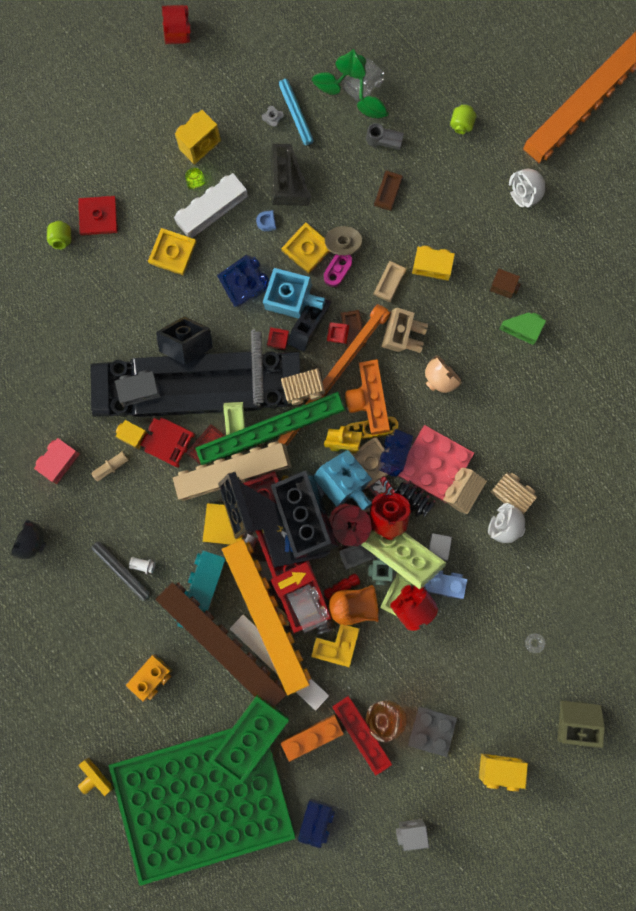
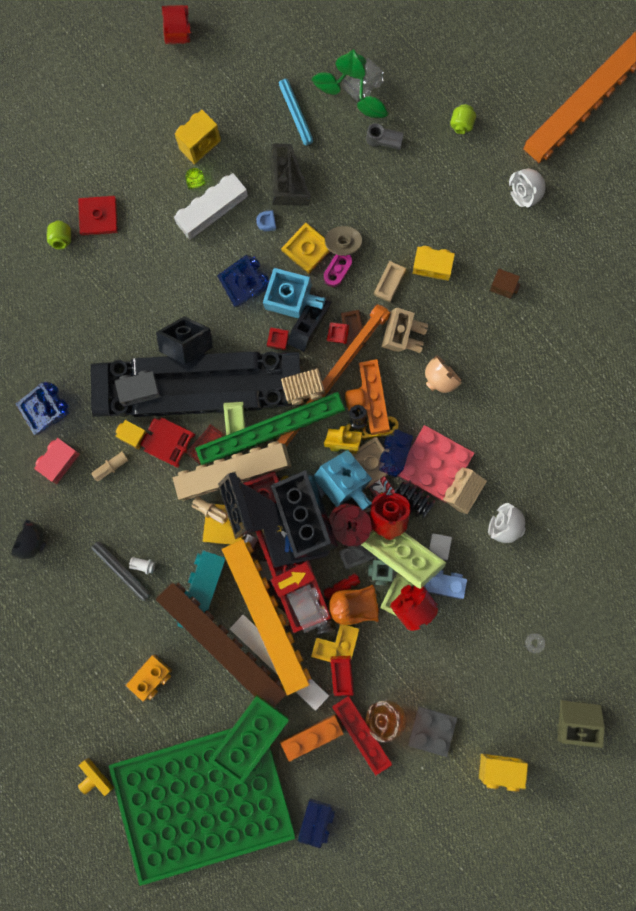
yellow plate [148,228,197,276] -> none
light grey piece [251,329,264,406] -> none
light grey plate [262,106,283,127] -> none
reddish brown tile [374,170,403,211] -> none
light grey brick [396,819,429,851] -> none
tan brick [491,473,537,514] -> none
bright green slope [499,313,546,345] -> none
none -> clear blue plate [16,382,69,435]
none -> tan axle [192,497,228,524]
none -> red tile [330,656,354,696]
none -> black bush [349,405,367,430]

